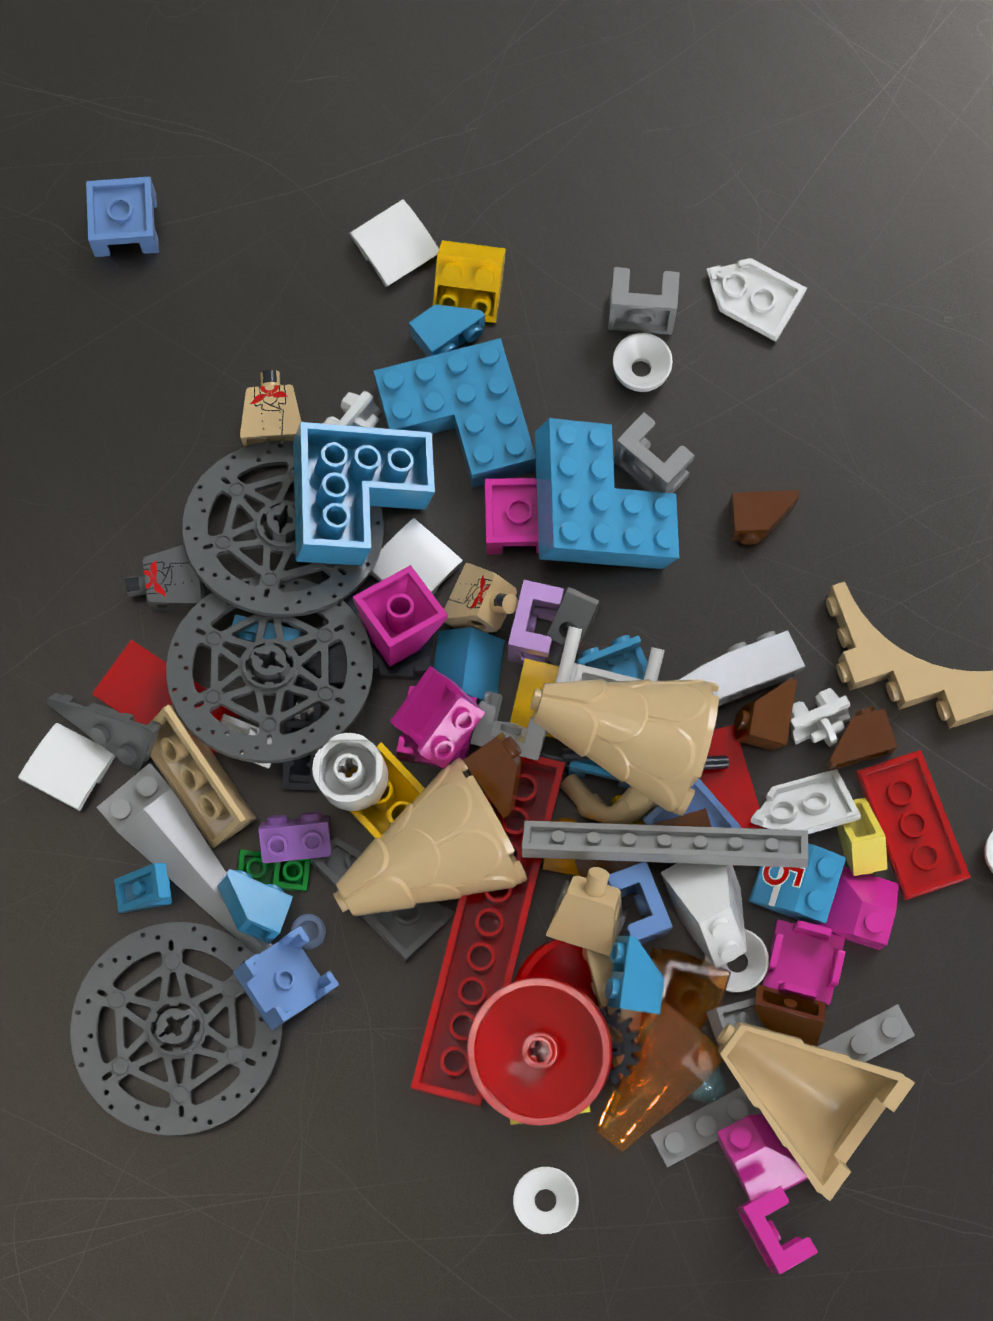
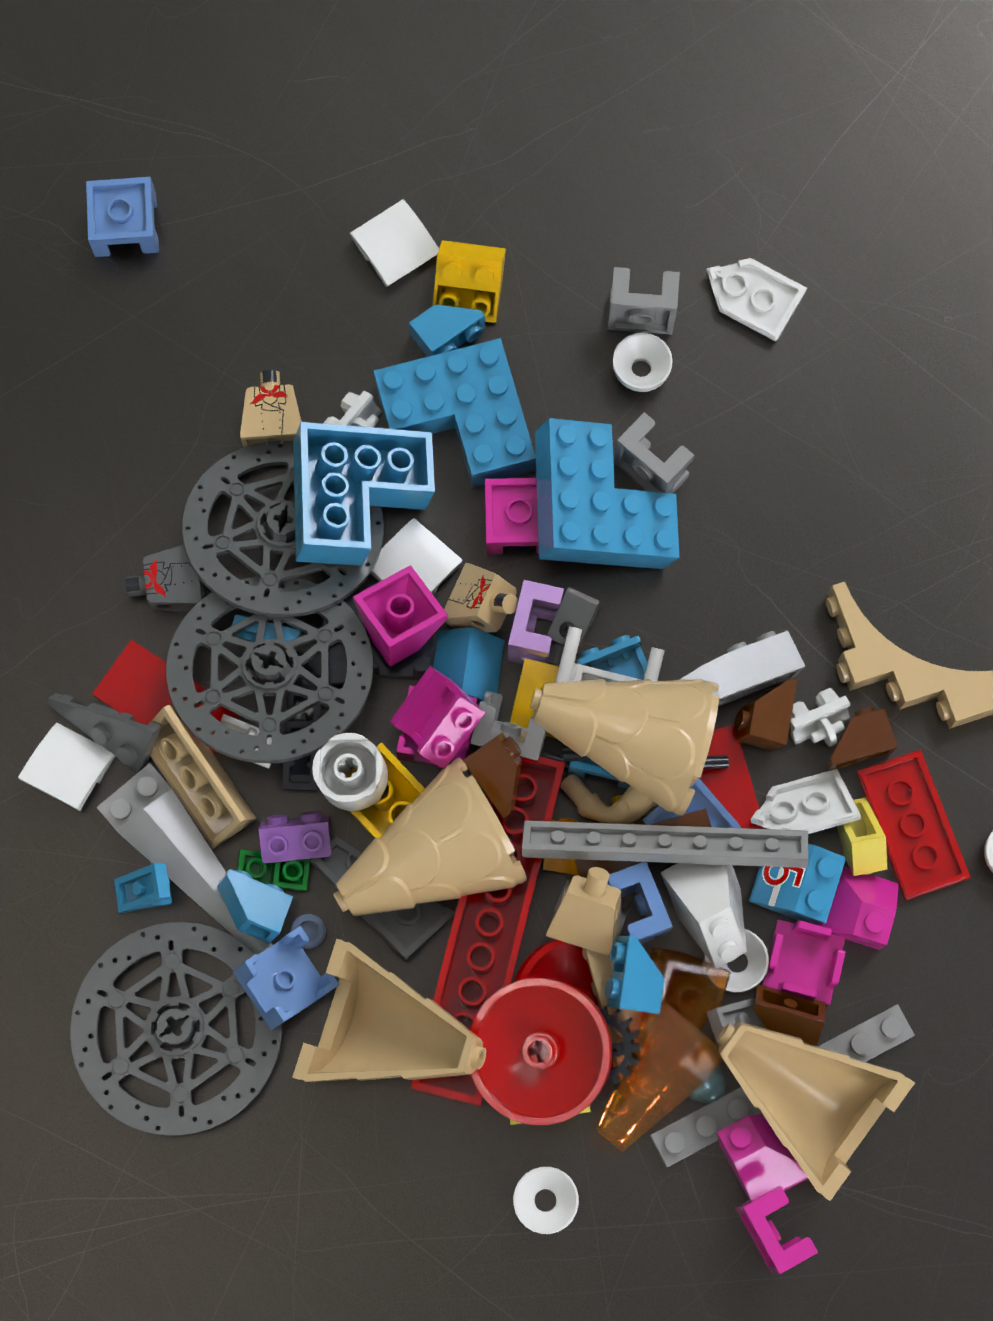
reddish brown slope [729,490,799,545] -> none
none -> tan cone [292,939,486,1082]

